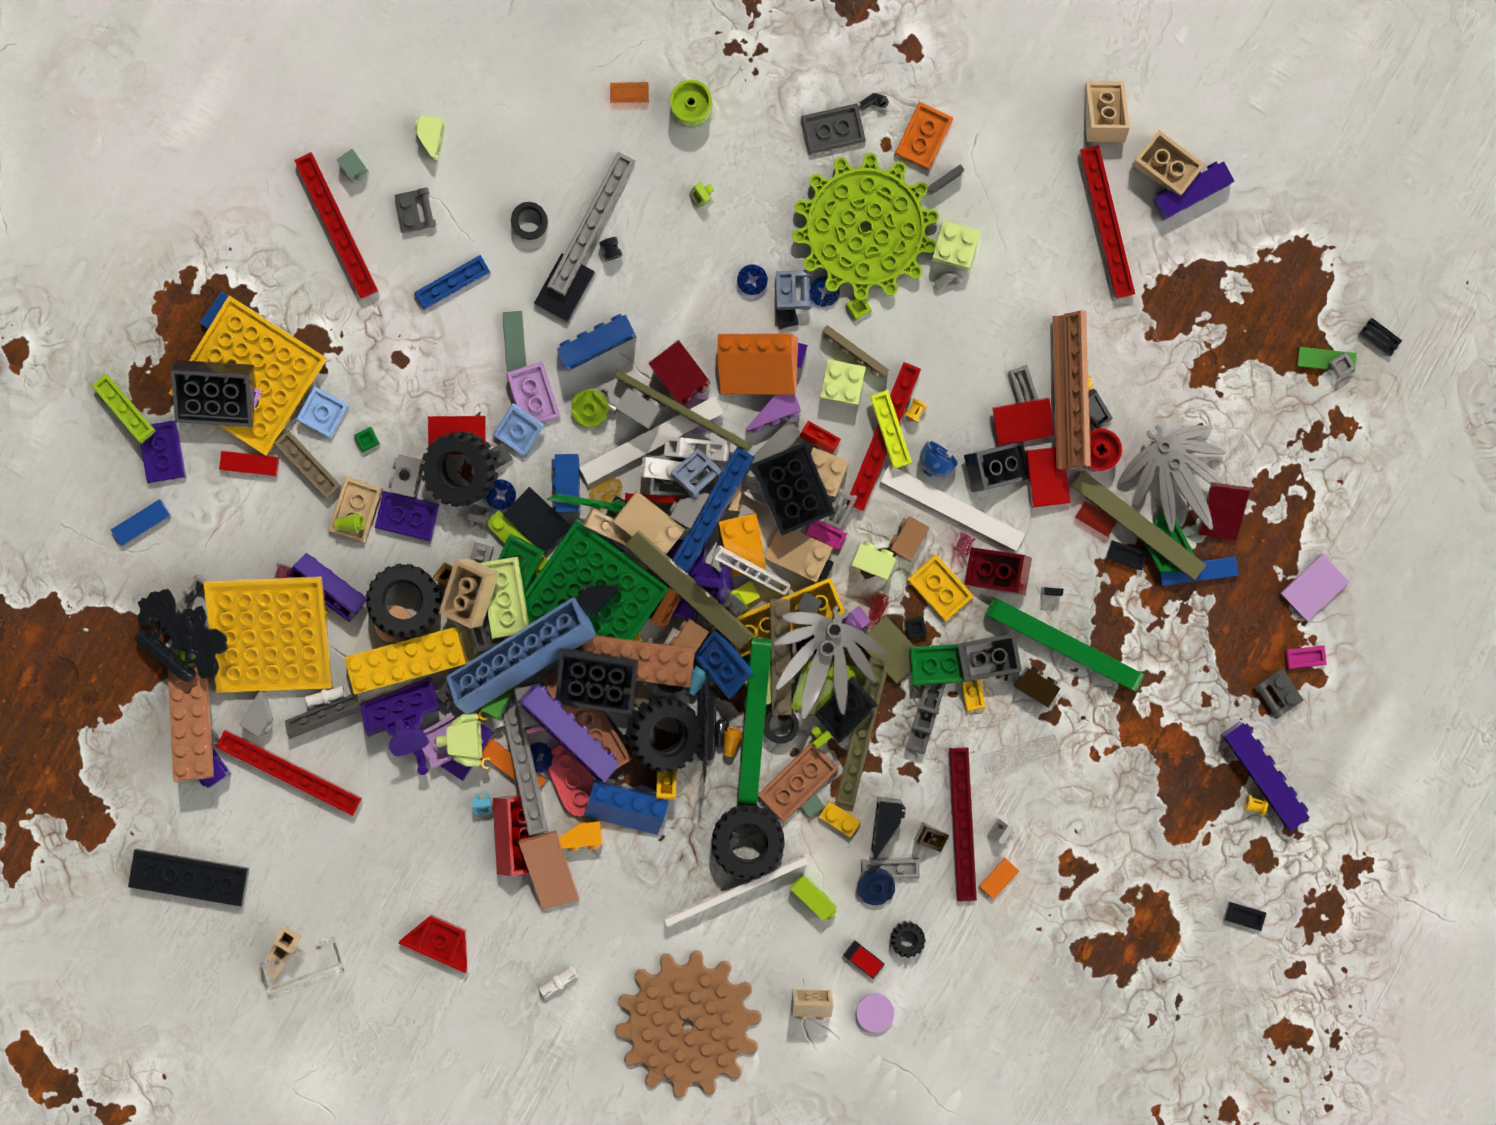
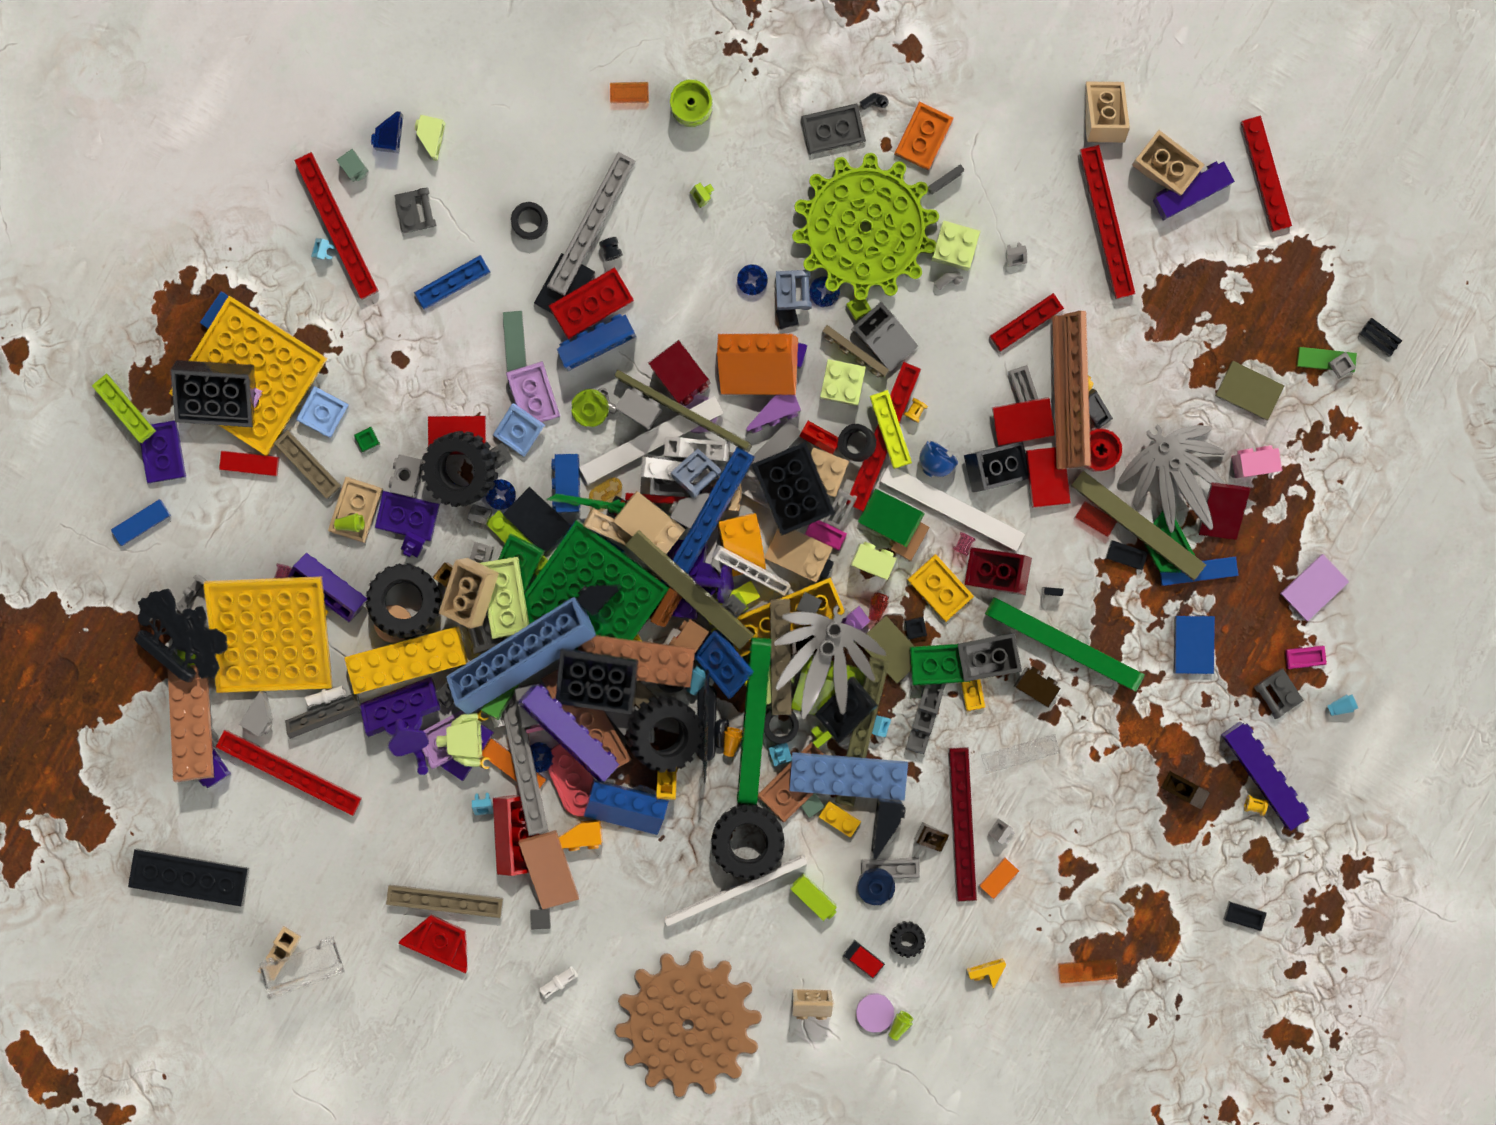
none -> medium azure tile [311,238,335,259]
none -> clear blue slope [371,111,404,153]
none -> dark tan plate [386,885,503,918]
none -> dark purple tile [401,531,426,558]
none -> dark grey tile [530,908,551,930]
none -> red tile [549,267,634,339]
none -> medium azure tile [769,743,792,766]
none -> medium blue plate [790,752,908,801]
none -> black tyre [838,424,876,462]
none -> slope [852,302,918,372]
none -> green tile [858,488,925,547]
none -> medium azure tile [872,715,891,737]
none -> lime cone [888,1011,914,1041]
none -> yellow slope [966,958,1006,989]
none -> red tile [989,293,1064,352]
none -> light grey tile [1007,242,1027,267]
none -> clear orange tile [1058,959,1118,983]
none -> dark brown slope [1161,771,1210,809]
none -> blue tile [1174,616,1215,674]
none -> olive tile [1215,361,1285,421]
none -> bright pink brick [1232,445,1282,478]
none -> red plate [1241,115,1292,232]
none -> medium azure cone [1327,694,1358,716]

